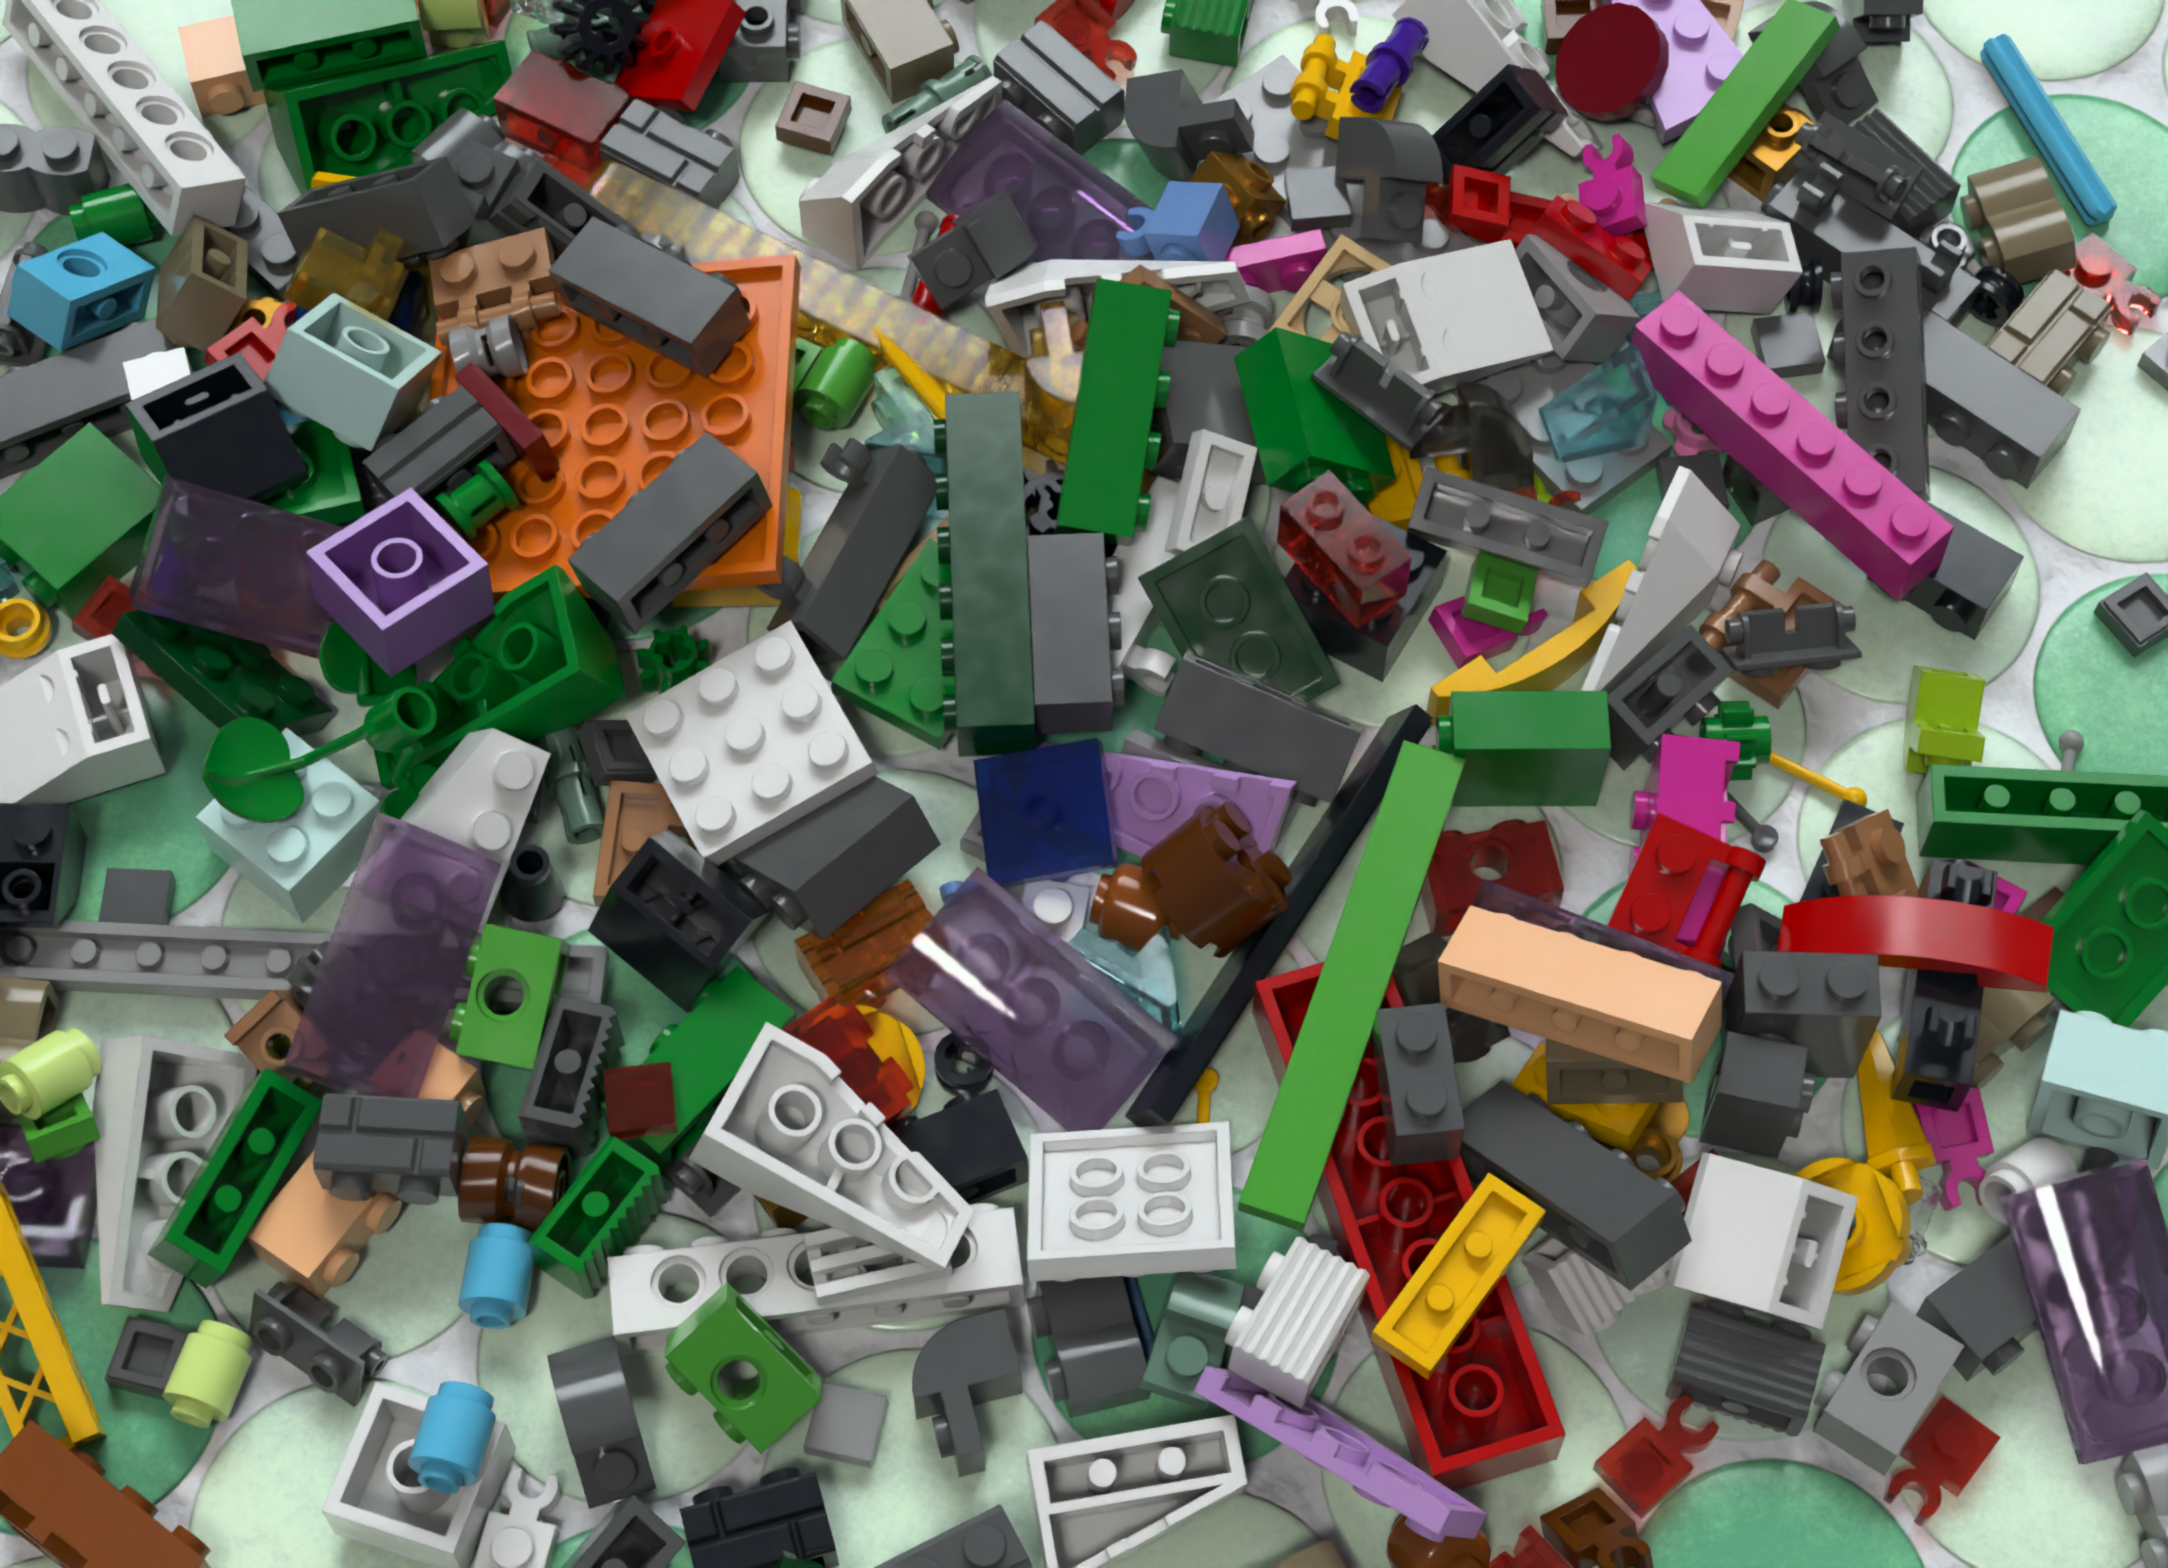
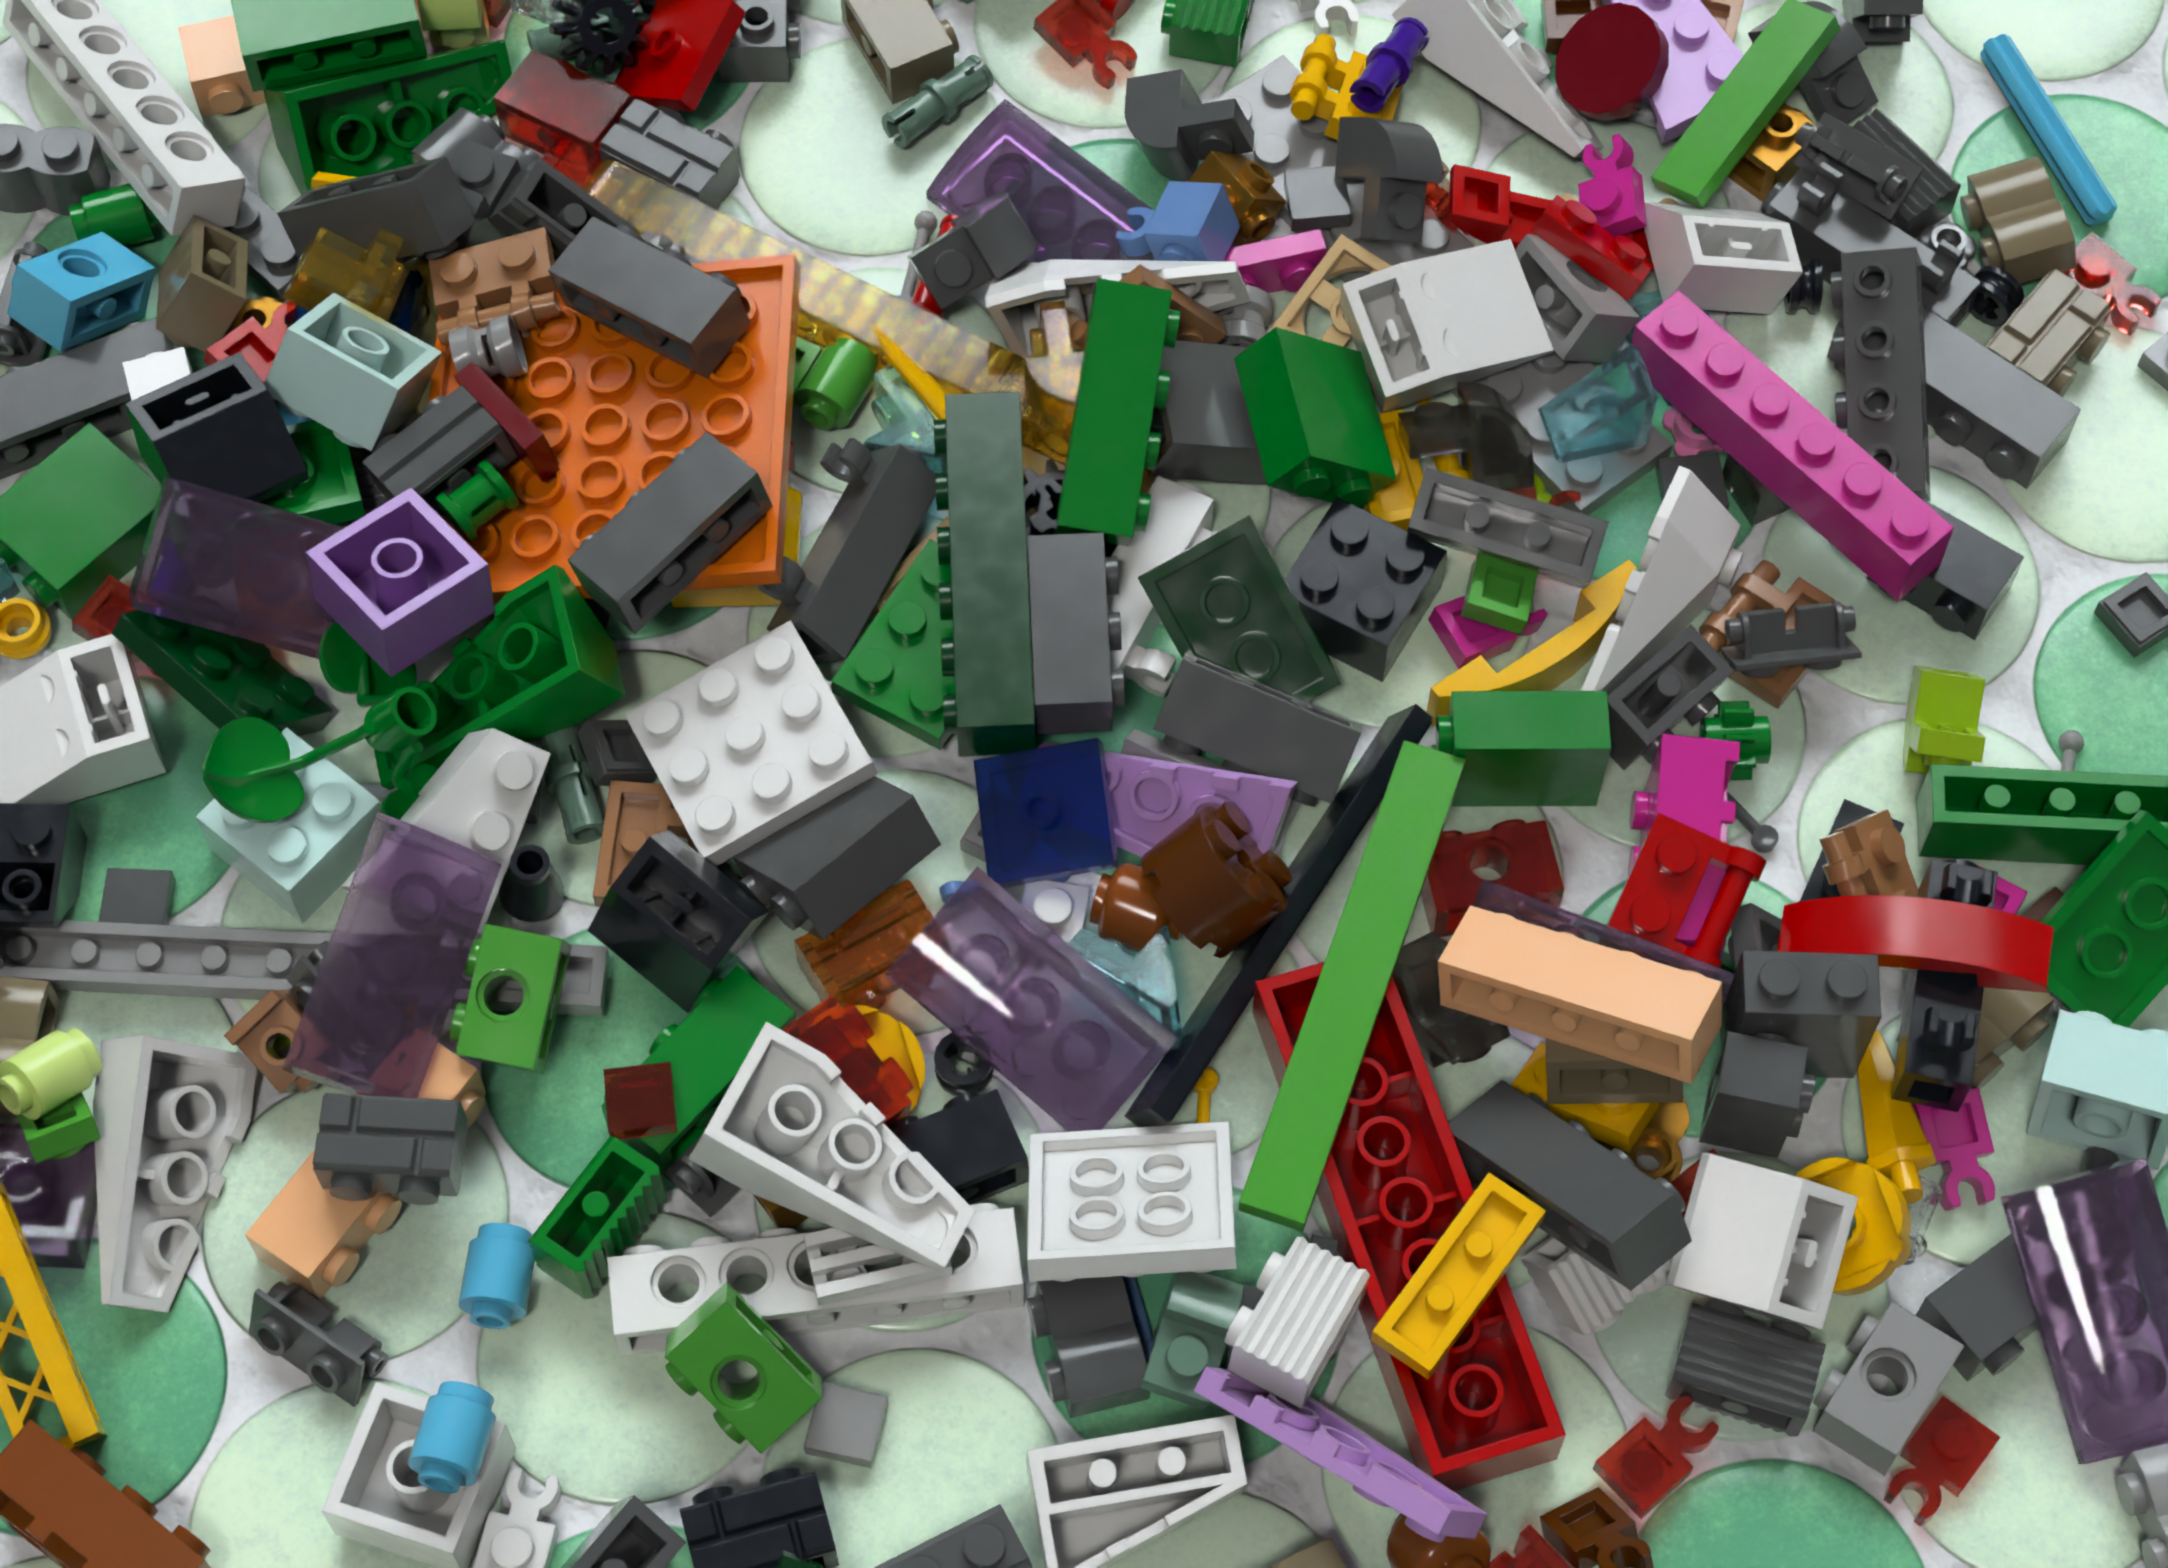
dark grey tile [104,1316,192,1401] -> none
green brick [147,1068,322,1288] -> none
yellowish green brick [162,1320,252,1428] -> none
reddish brown wheel [458,1136,570,1231] -> none
dark grey brick [517,996,625,1157] -> none
dark grey brick [547,1336,656,1509] -> none
green gear [636,625,712,694] -> none
plate [775,81,852,155] -> none
white wedge [799,76,1003,271] -> none
dark grey brick [912,1308,1022,1477] -> none
brick [993,20,1125,158] -> none
white plate [1164,429,1257,555] -> none
clear red brick [1277,470,1412,629] -> none
dark grey hinge [1311,332,1444,451] -> none
dark grey brick [1372,1003,1465,1166] -> none
black brick [1432,64,1568,182] -> none
tile [1750,311,1826,378] -> none
yellow hinge [1756,751,1867,807] -> none
white brick [1979,1137,2078,1225] -> none

